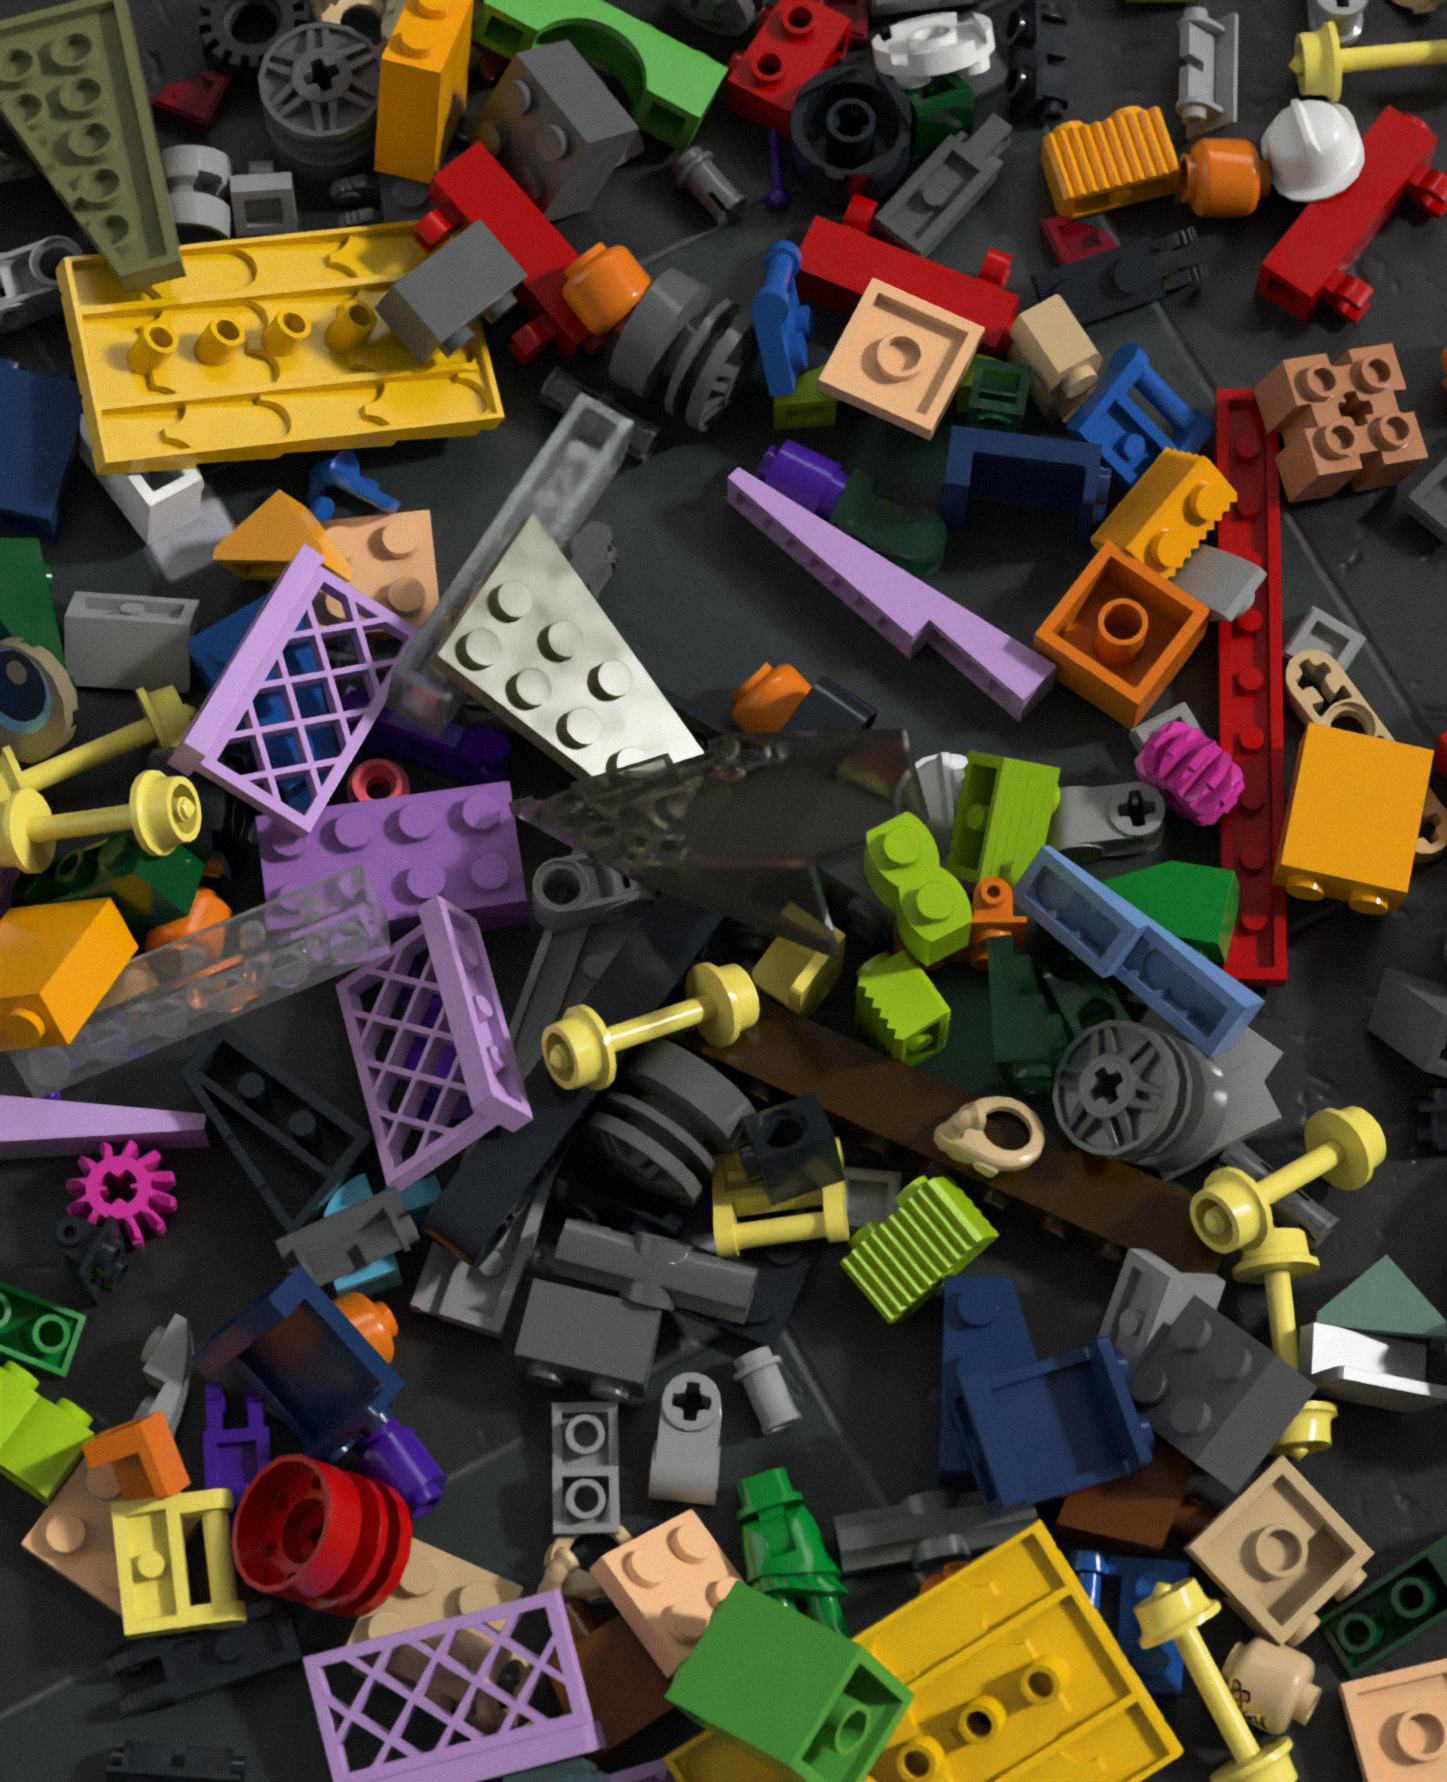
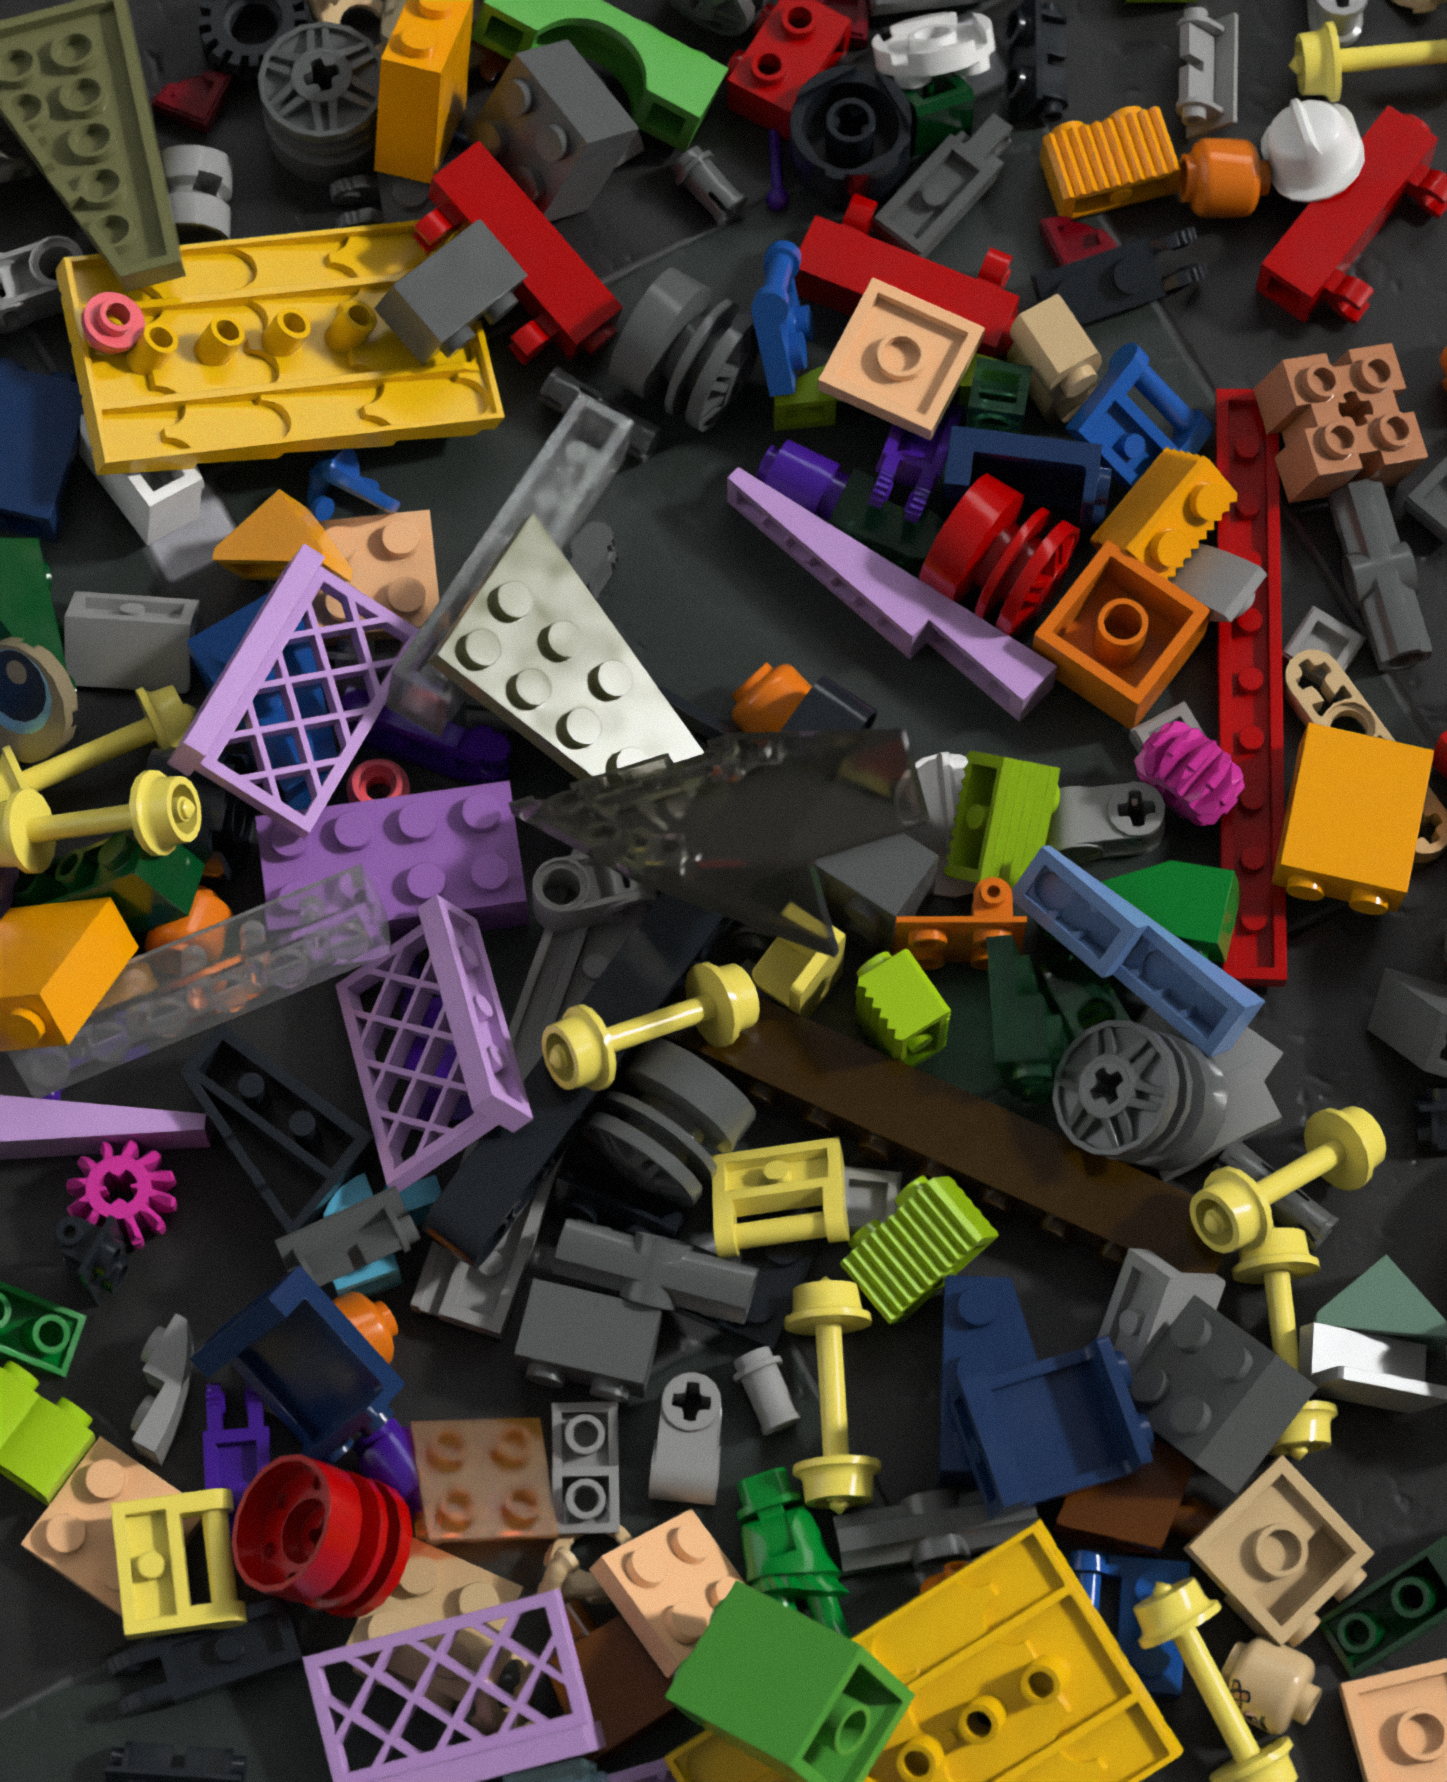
orange panel [81,1409,191,1501] -> none
light grey tile [230,160,297,237] -> none
orange head [562,242,653,336] -> none
black brick [737,1092,845,1205] -> none
lime brick [864,811,972,966] -> none
tan piece [934,1096,1045,1178] -> none
none -> coral plate [82,292,145,354]
none -> clear orange hinge [410,1418,558,1545]
none -> light yellow piece [784,1276,882,1515]
none -> dark purple hinge [867,401,965,524]
none -> red wheel [919,473,1080,639]
none -> dark grey piece [1328,479,1433,673]

